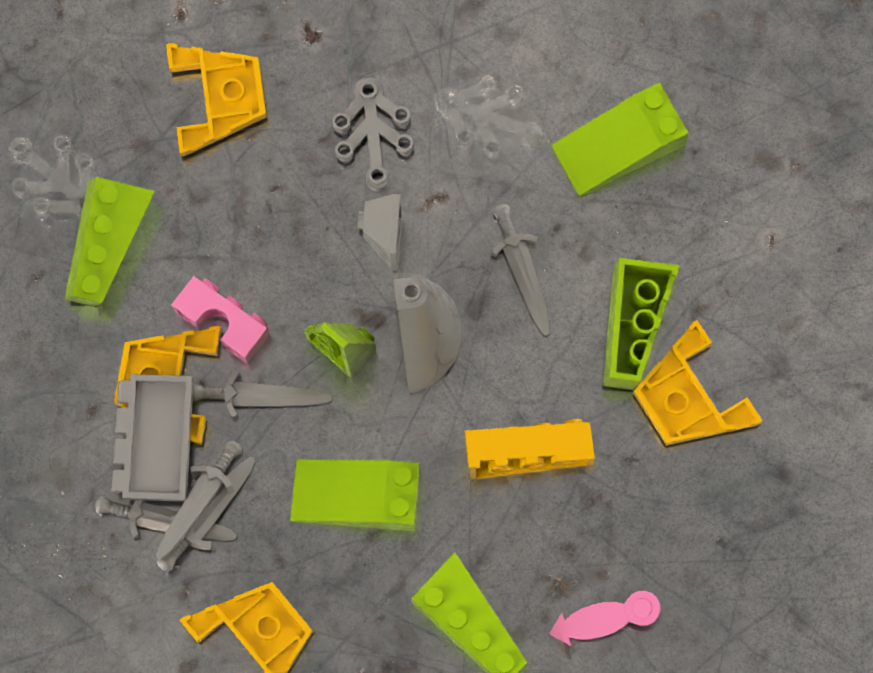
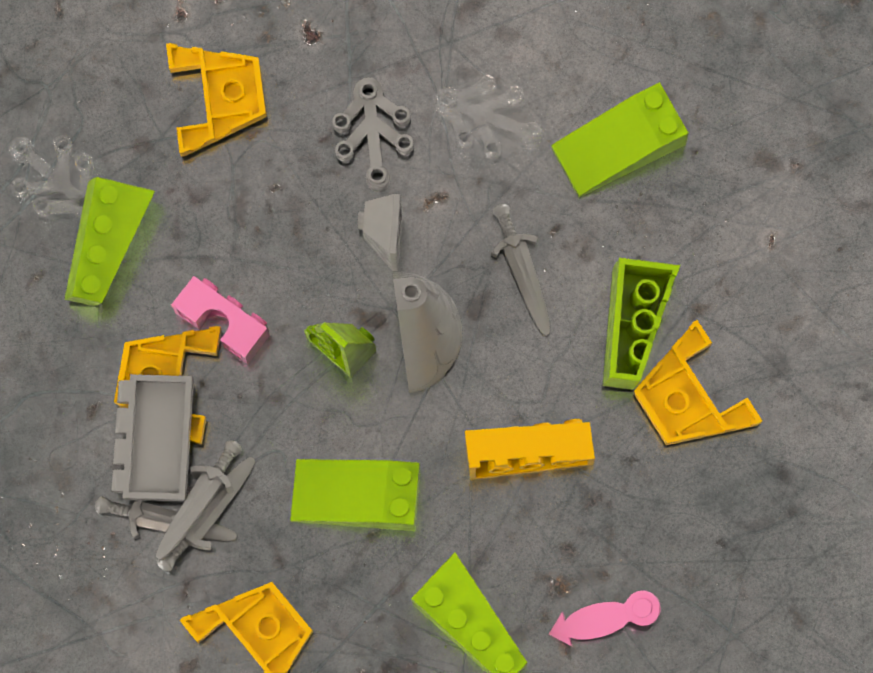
light grey sword [193,368,332,420] -> none

